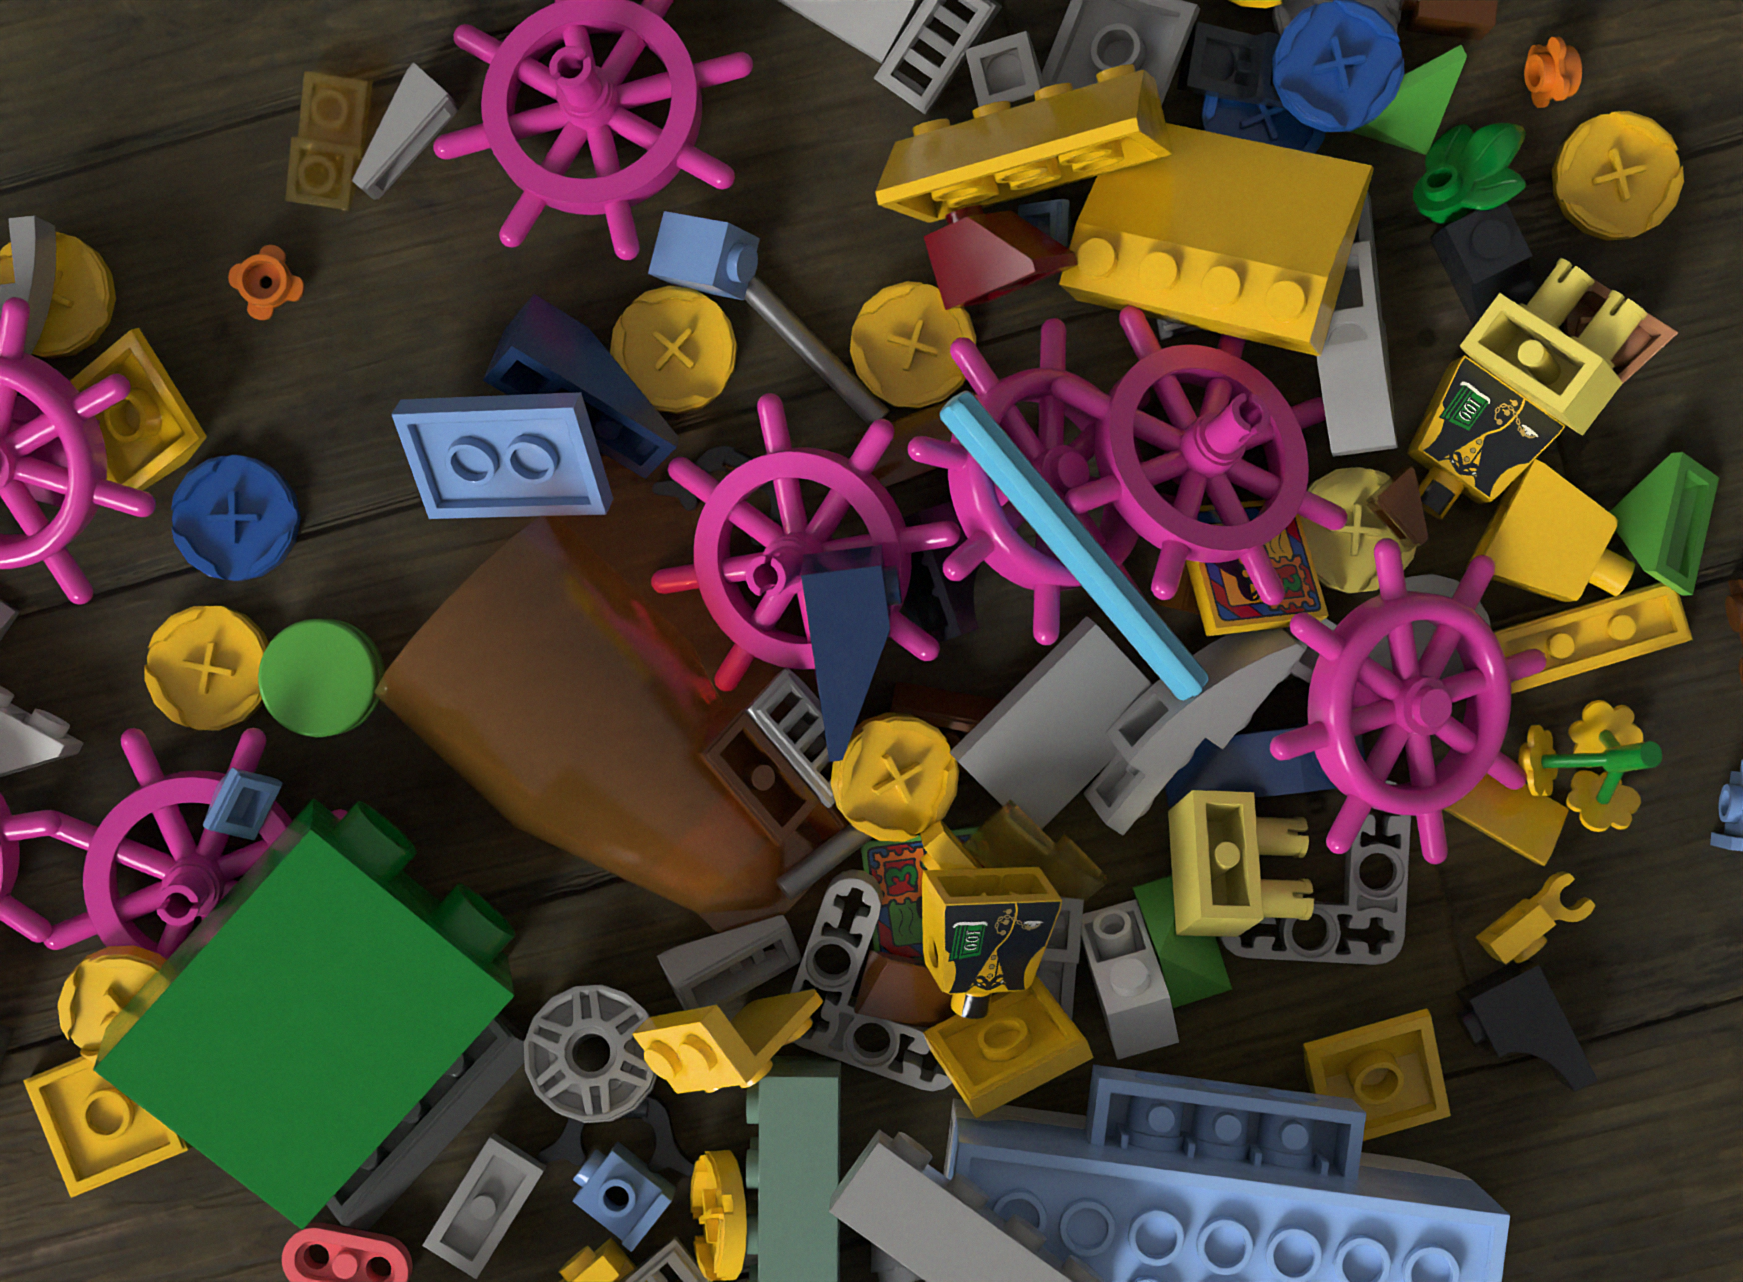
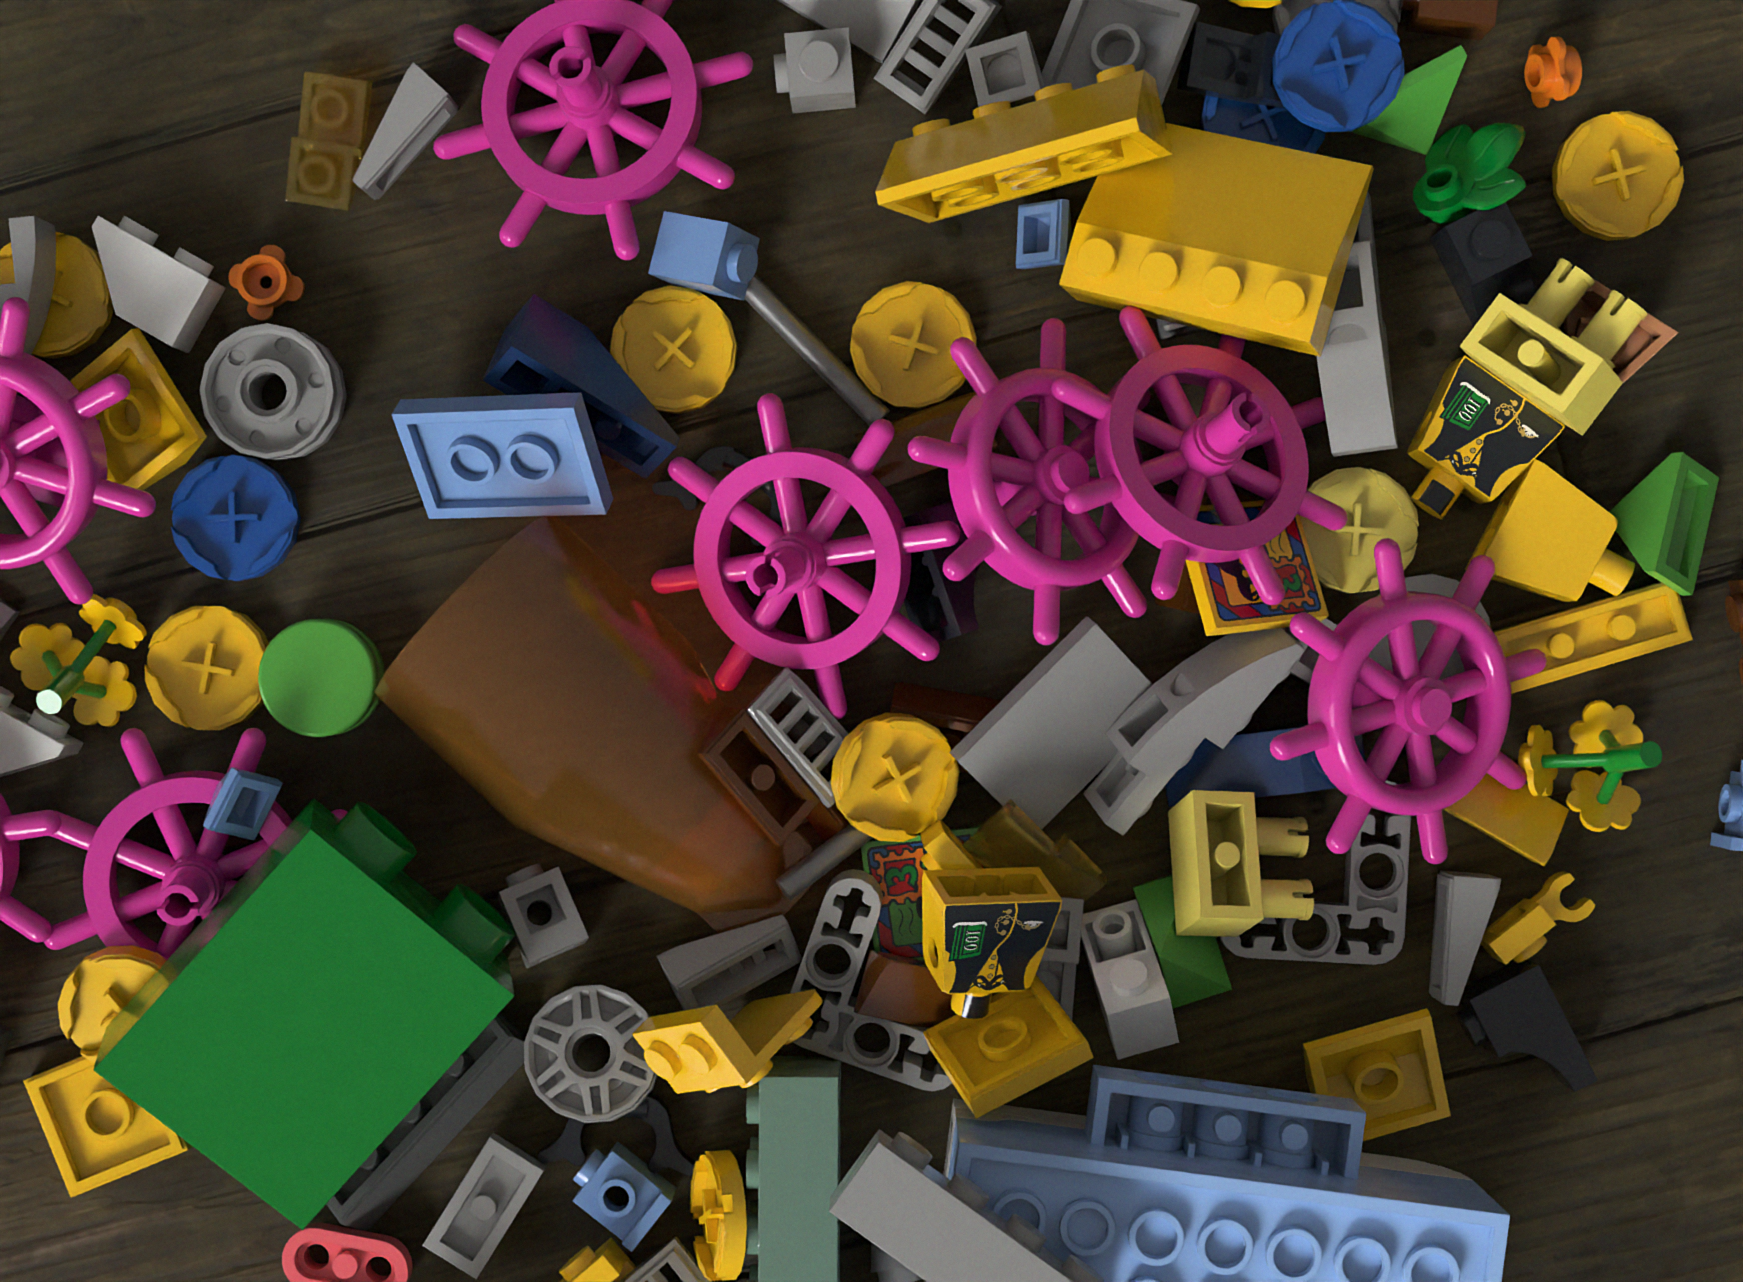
dark blue slope [801,545,902,762] -> none
dark red slope [923,205,1078,310] -> none
medium azure axle [940,390,1209,701] -> none
reddish brown slope [1366,465,1429,547] -> none
none -> yellow plant [10,594,147,727]
none -> white slope [92,216,226,353]
none -> light grey wheel [200,323,347,461]
none -> light grey brick [497,863,589,968]
none -> light grey brick [774,27,856,113]
none -> light grey slope [1429,870,1501,1006]

